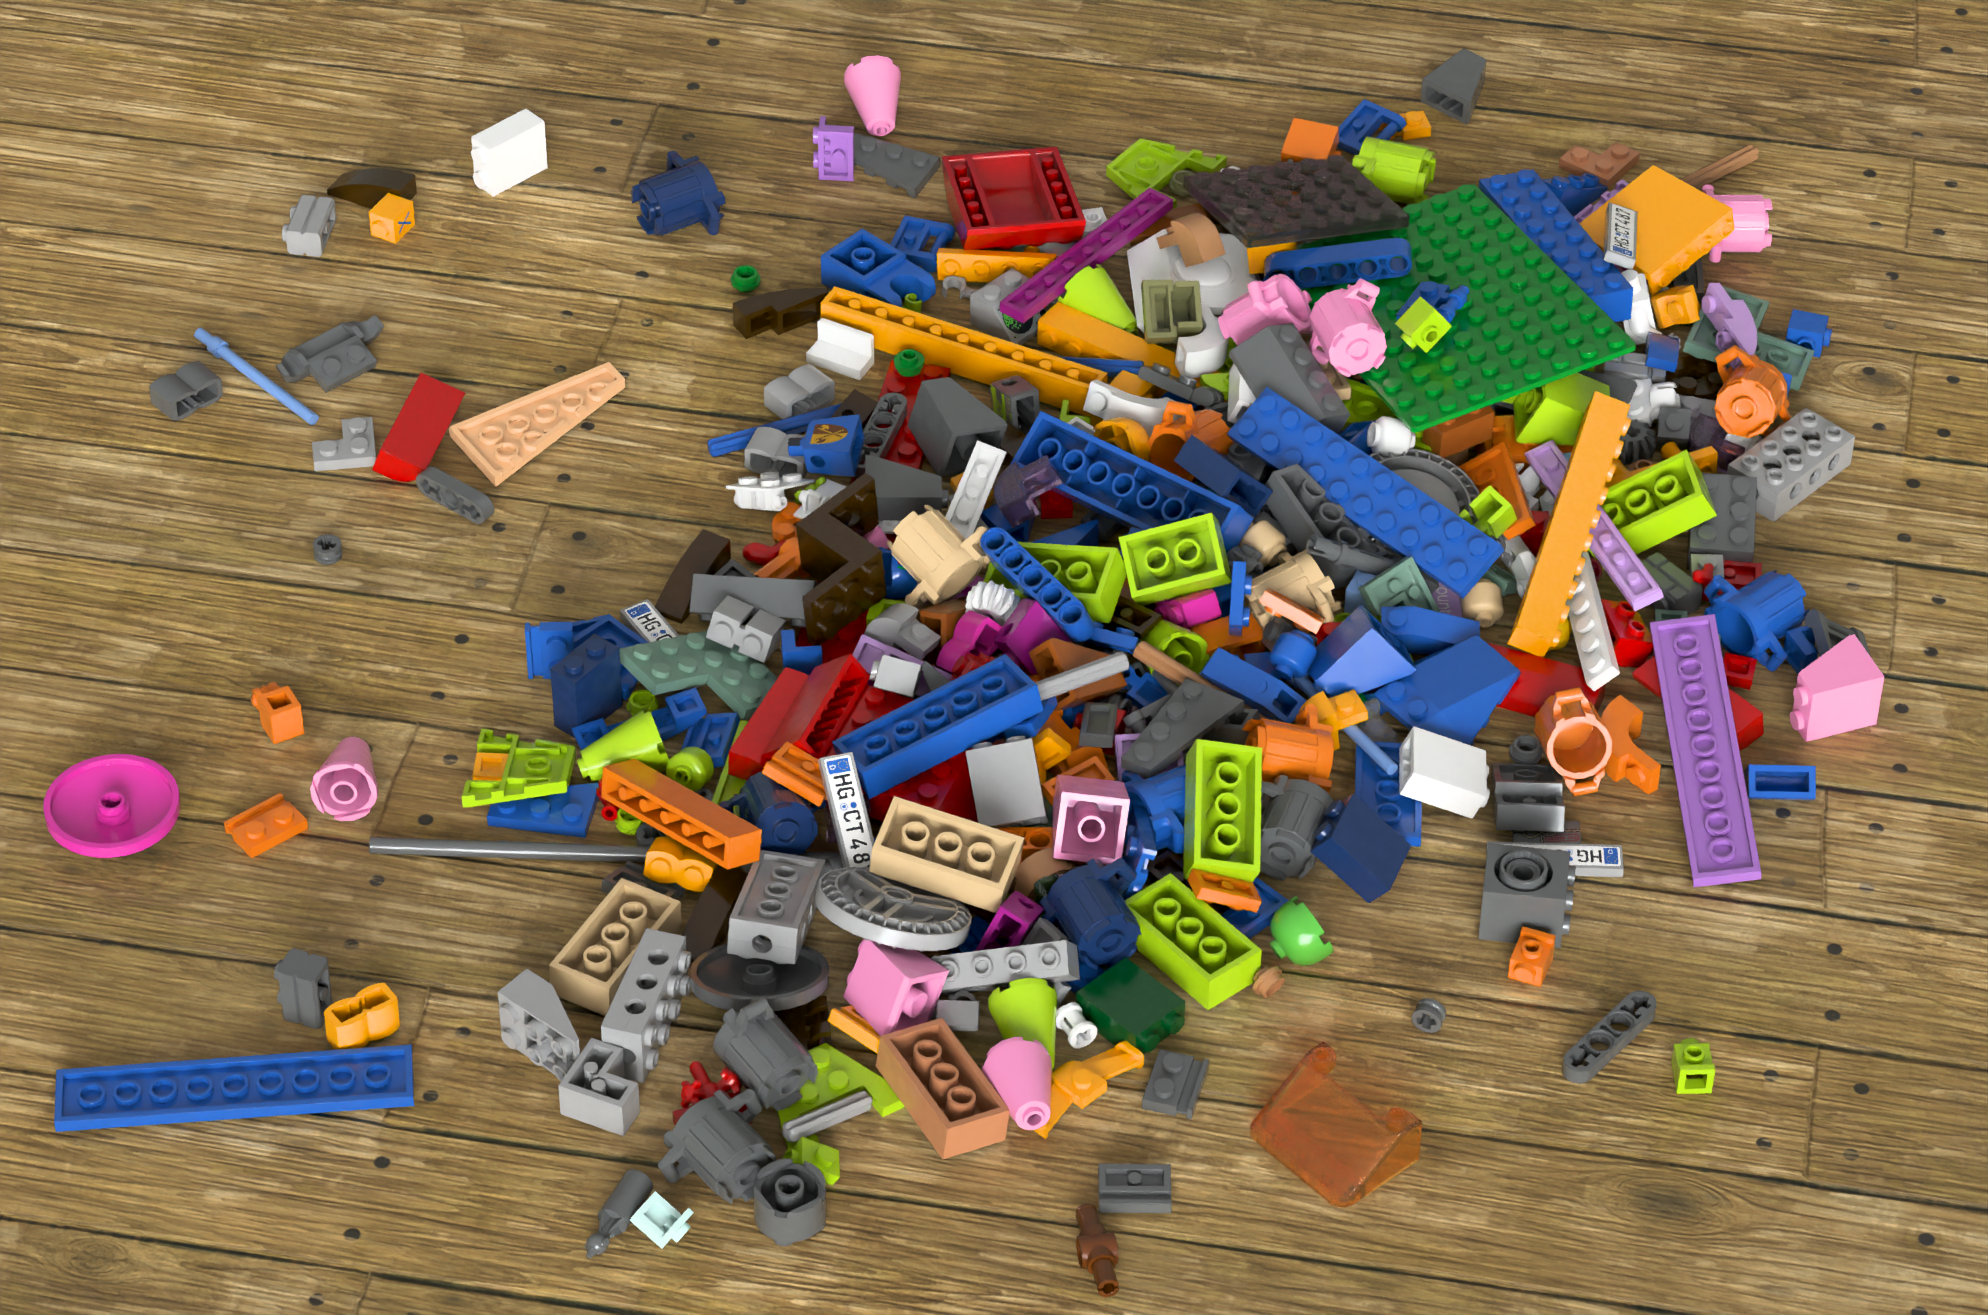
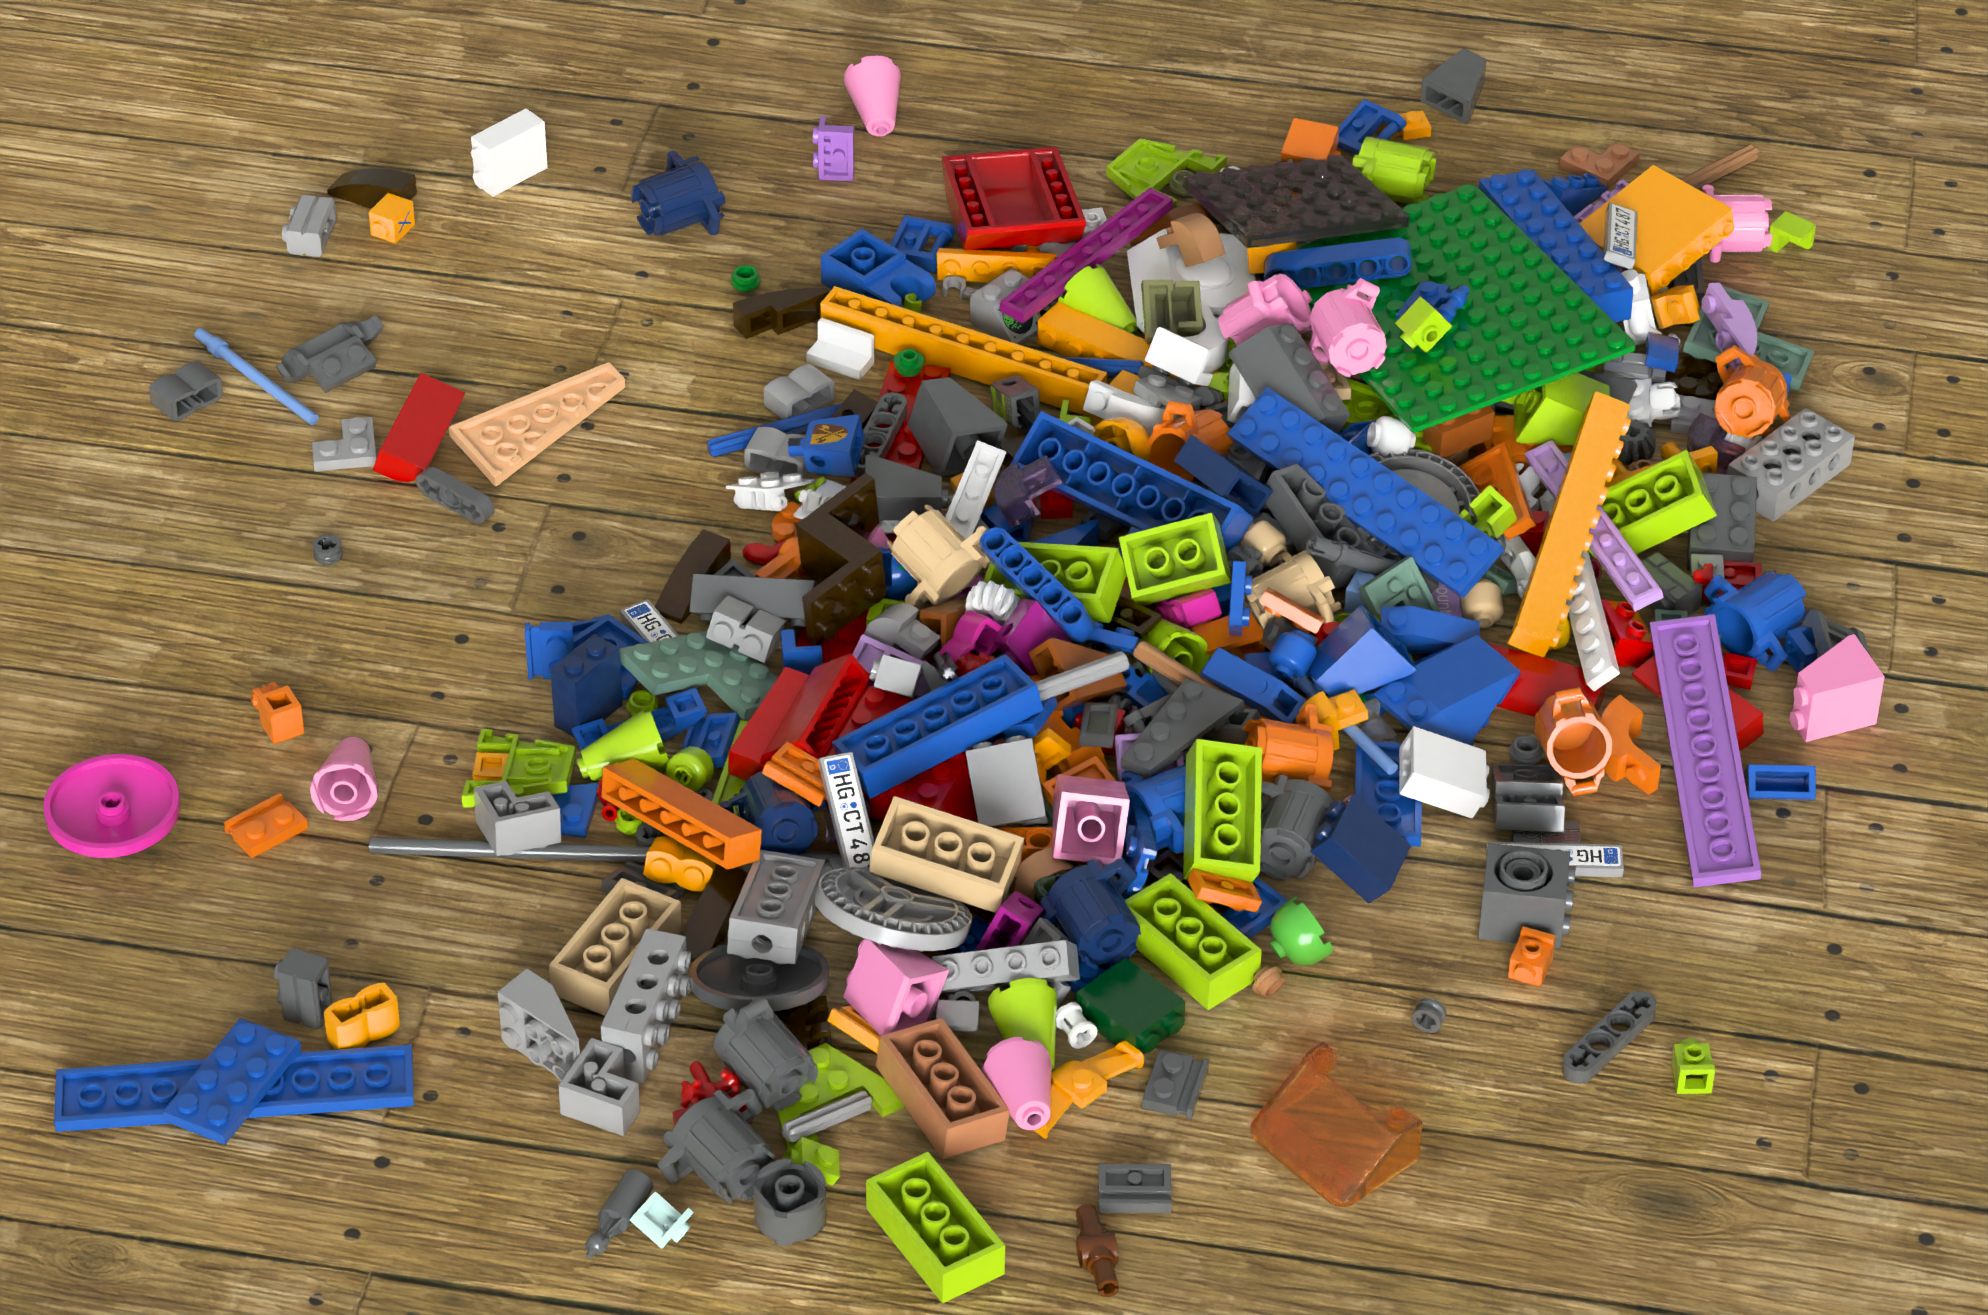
dark grey wing [854,133,940,198] -> none
dark grey brick [1656,407,1691,450] -> none
blue brick [1786,309,1832,358] -> none
none -> blue plate [163,1018,301,1145]
none -> light grey brick [474,781,561,856]
none -> lime brick [866,1152,1005,1304]
none -> black axle [934,651,958,681]
none -> light grey wing [1133,374,1203,419]
none -> white panel [1144,327,1213,386]
none -> lime panel [1767,211,1816,253]

